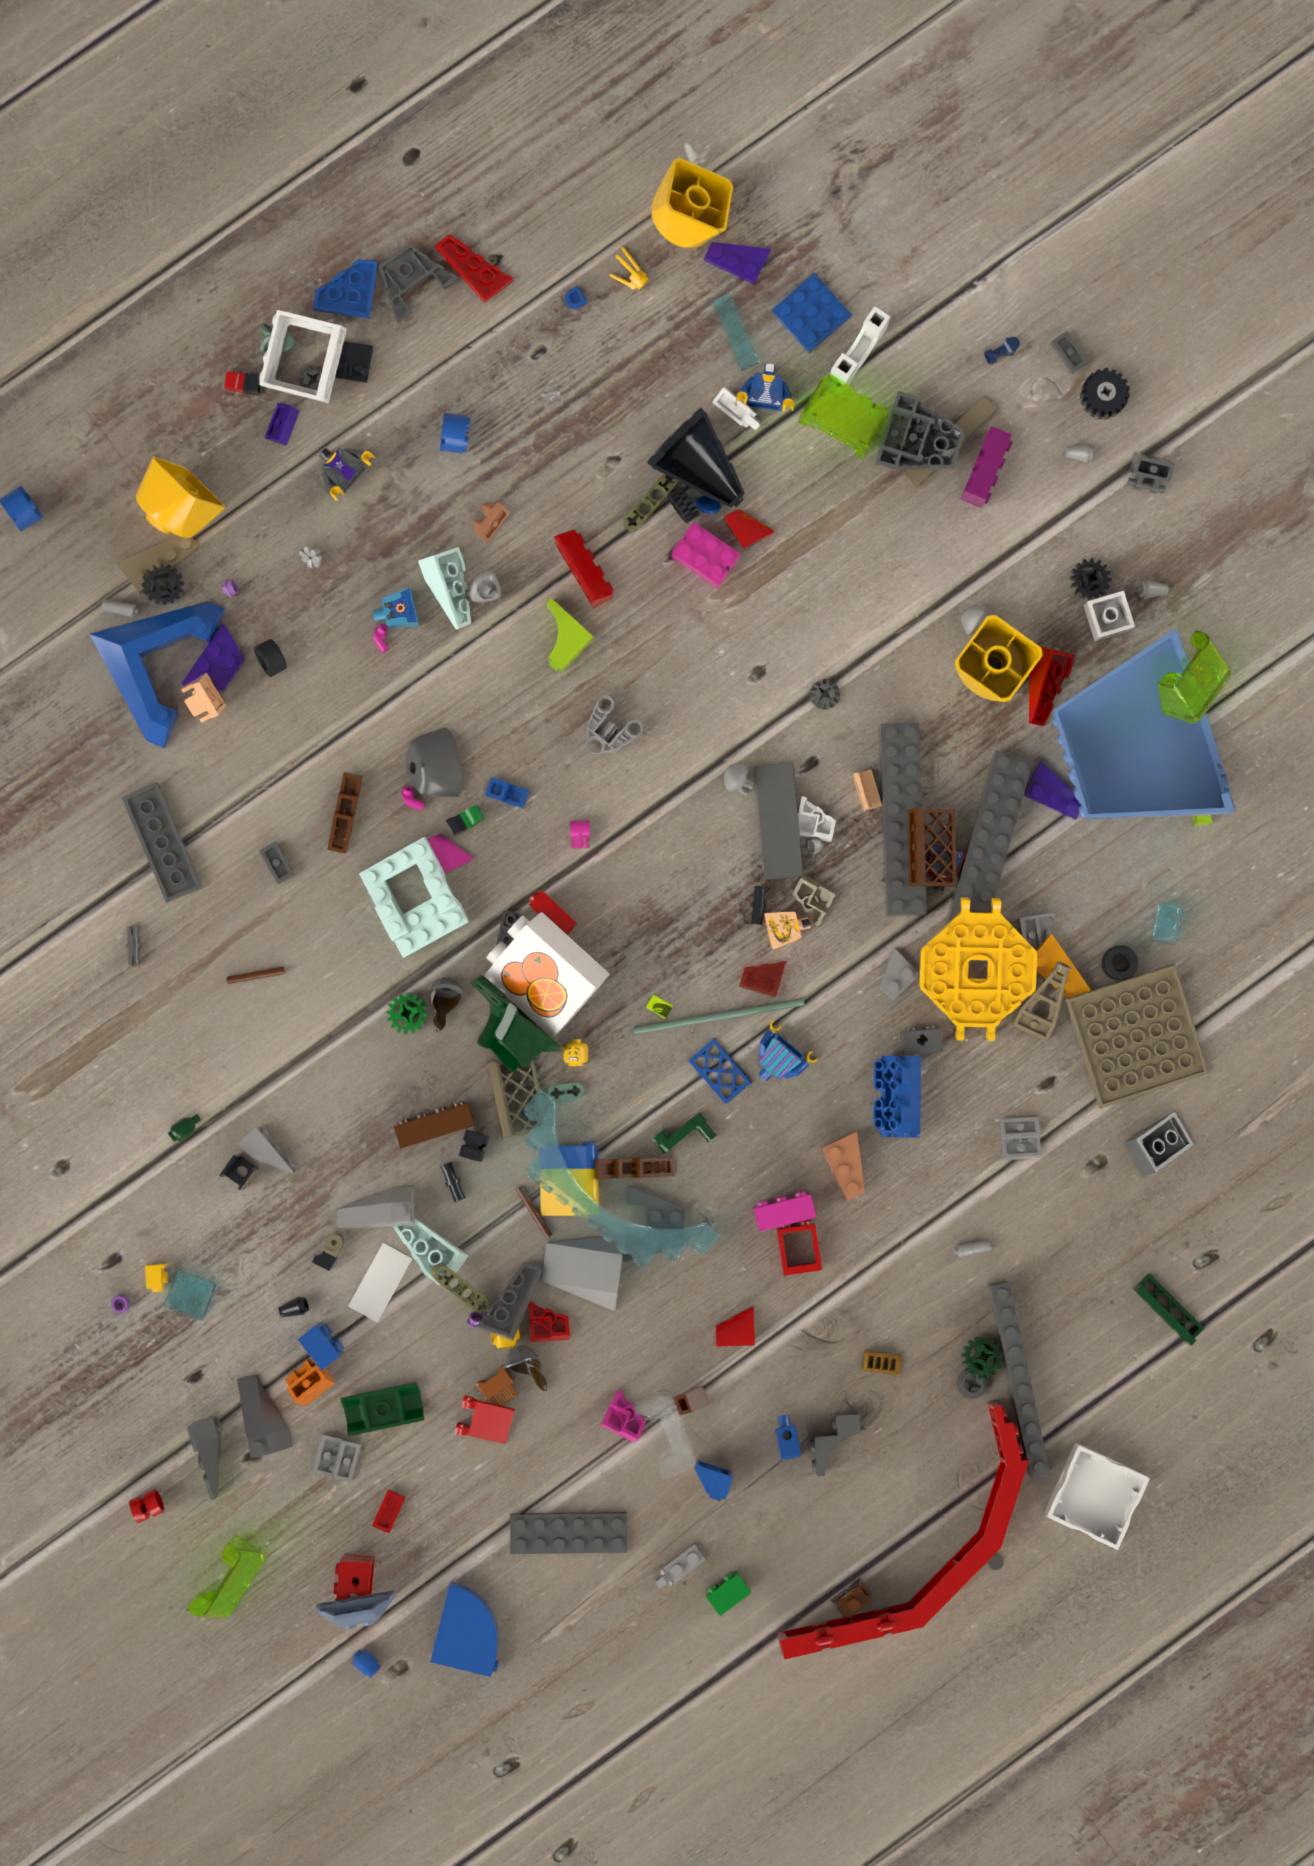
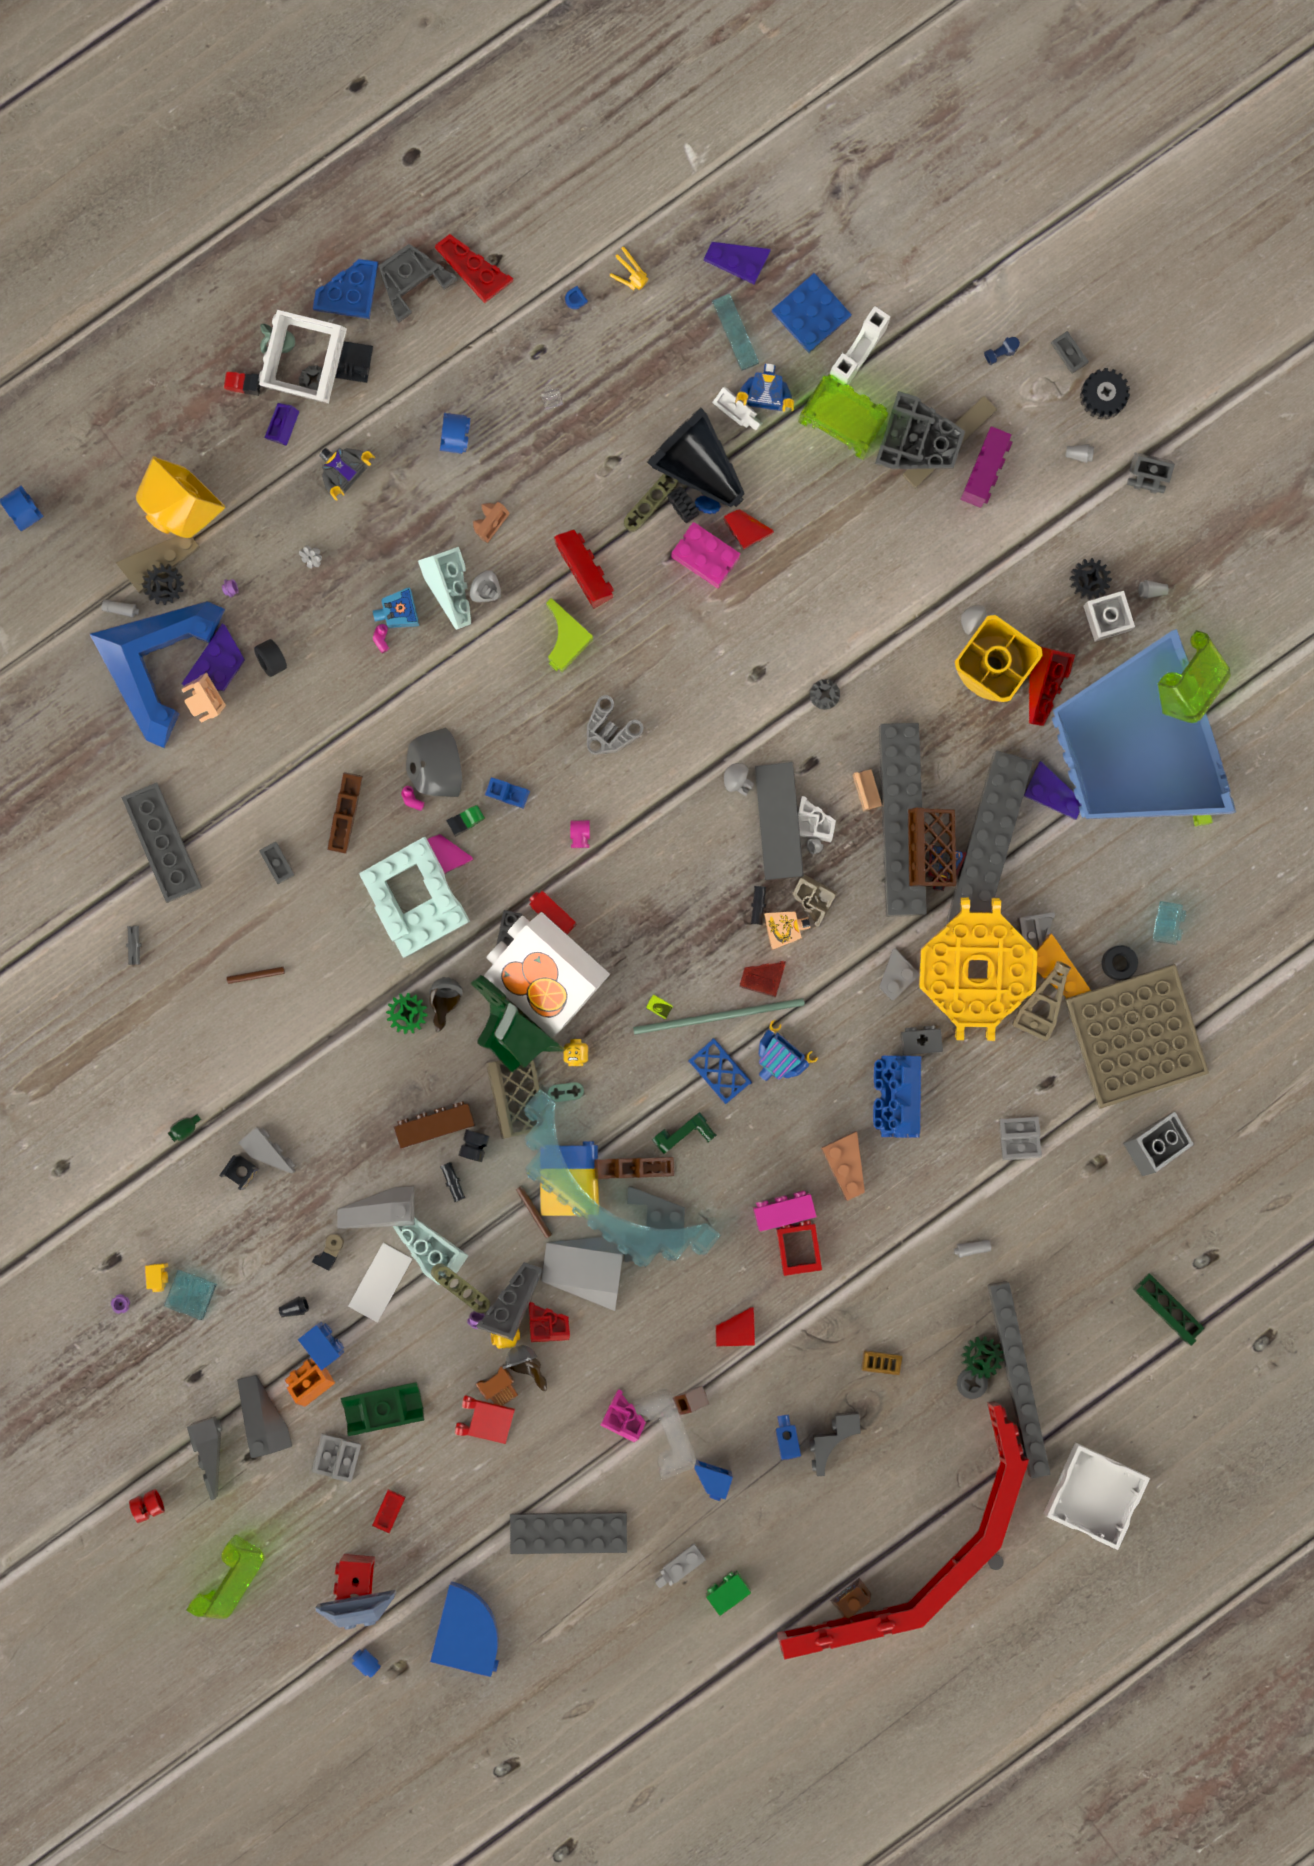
yellow piece [651,158,733,248] -> none

